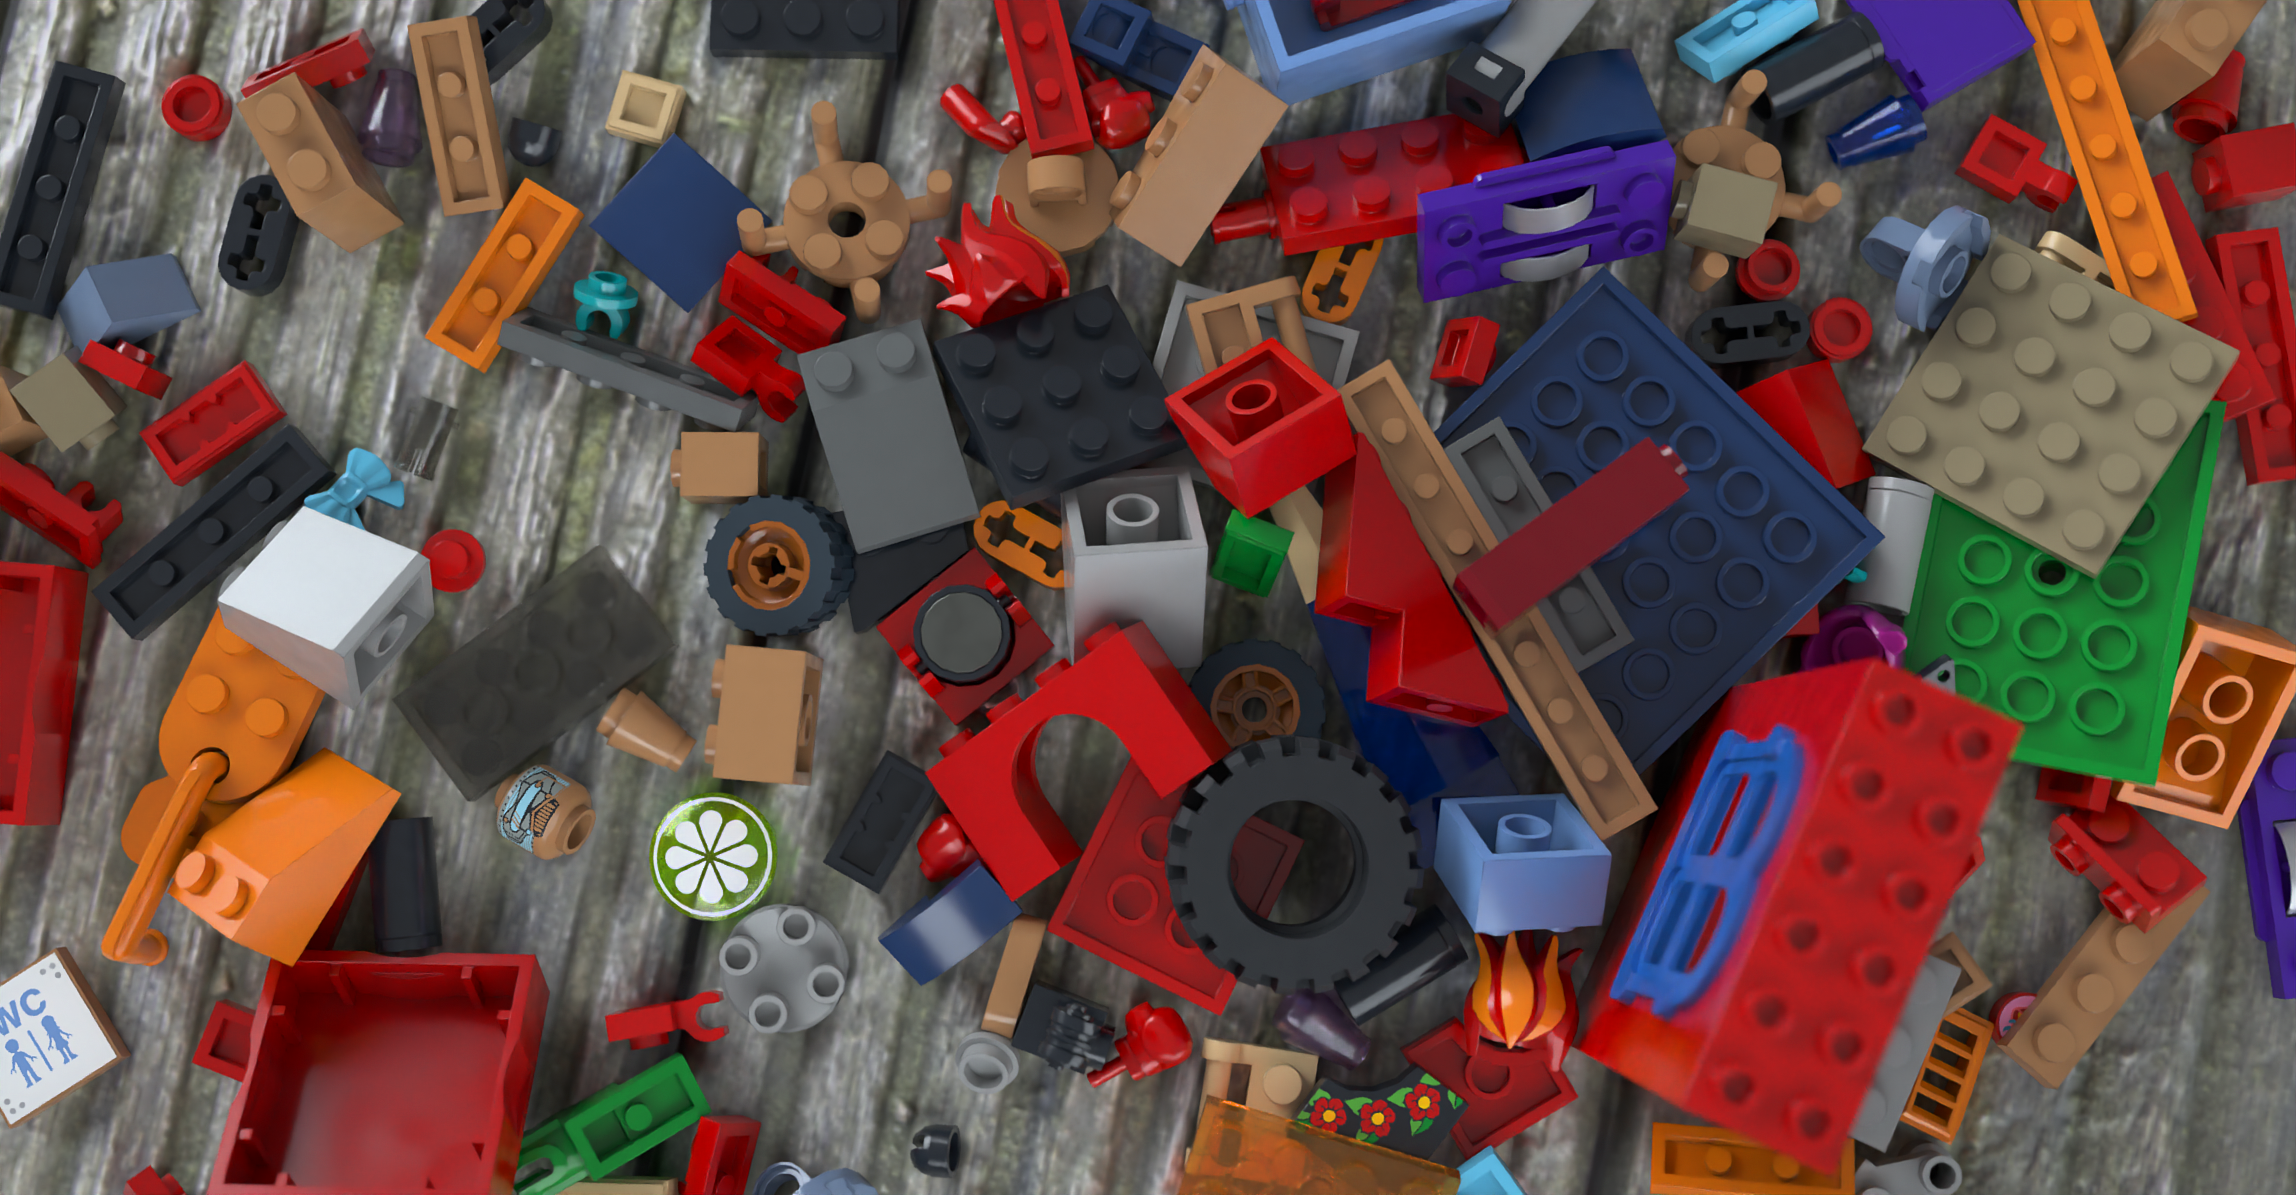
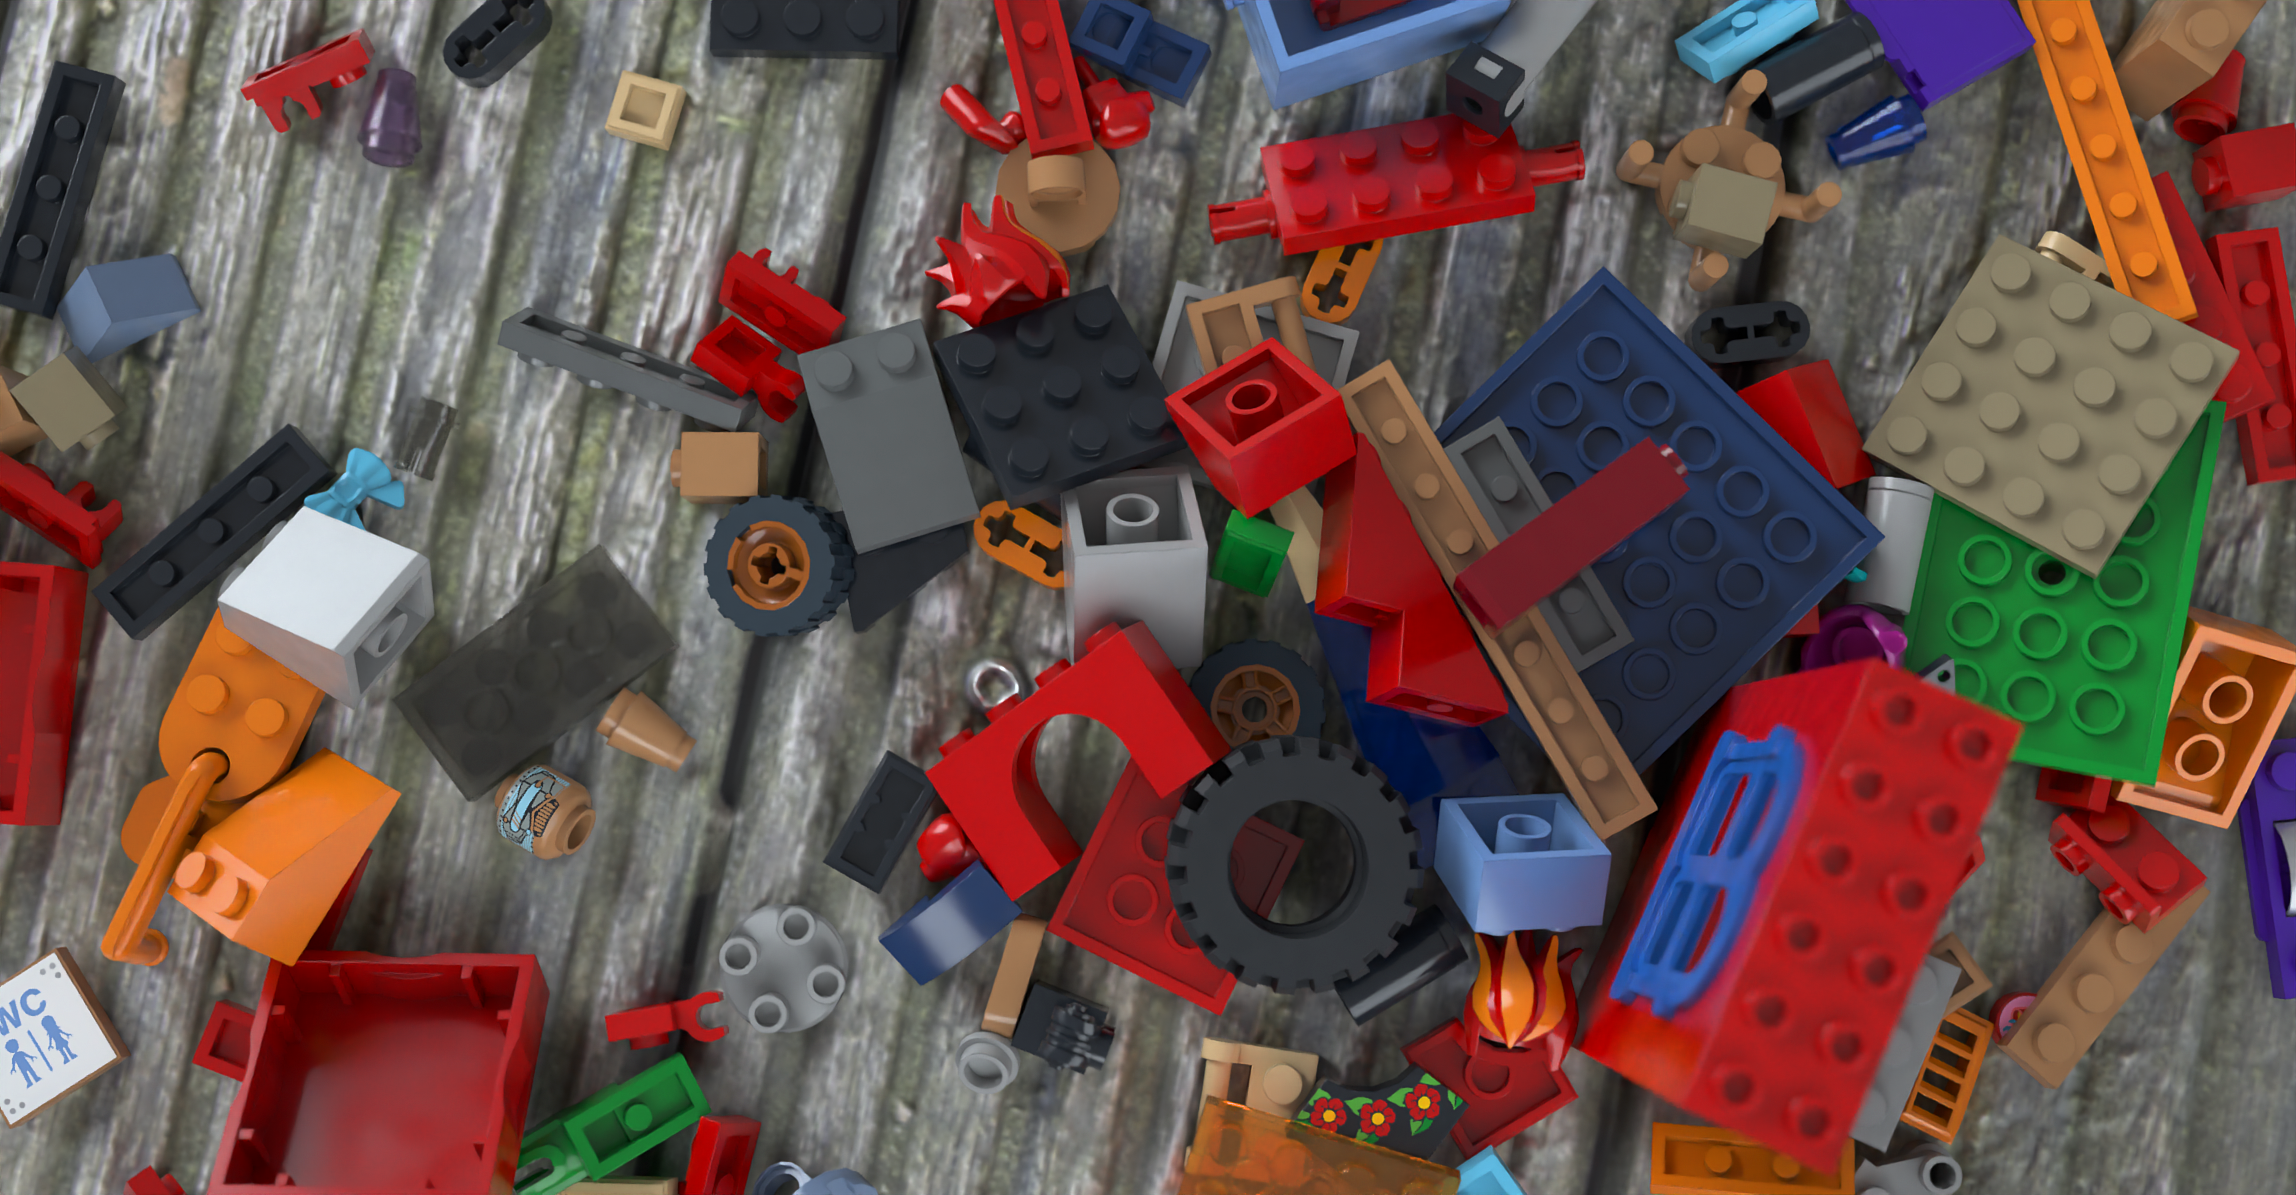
red plate [78,339,173,400] -> none
red plate [139,360,288,487] -> none
red tile [161,75,232,142] -> none
black beam [218,175,300,297] -> none
medium nougat brick [236,72,405,253] -> none
black pin [367,817,443,953] -> none
medium nougat plate [407,15,512,217] -> none
red plate [421,529,486,593] -> none
orange plate [424,177,585,374] -> none
black hinge [508,117,562,167] -> none
teal plate [573,271,638,339] -> none
dark blue slope [588,133,772,313] -> none
dish [649,792,778,921] -> none
medium nougat brick [704,644,824,786] -> none
medium nougat plate [737,101,952,324] -> none
piece [876,547,1055,726] -> none
black hinge [910,1124,961,1179] -> none
red piece [1087,1001,1193,1088] -> none
medium nougat wedge [1109,44,1289,268] -> none
clear purple cone [1272,988,1371,1071] -> none
dark purple piece [1417,140,1676,303] -> none
red plate [1429,316,1501,387] -> none
dark blue slope [1515,48,1667,162] -> none
red plate [1735,239,1800,302] -> none
red tile [1806,297,1873,363] -> none
sand blue tile [1860,205,1991,332] -> none
red plate [1954,114,2078,213] -> none

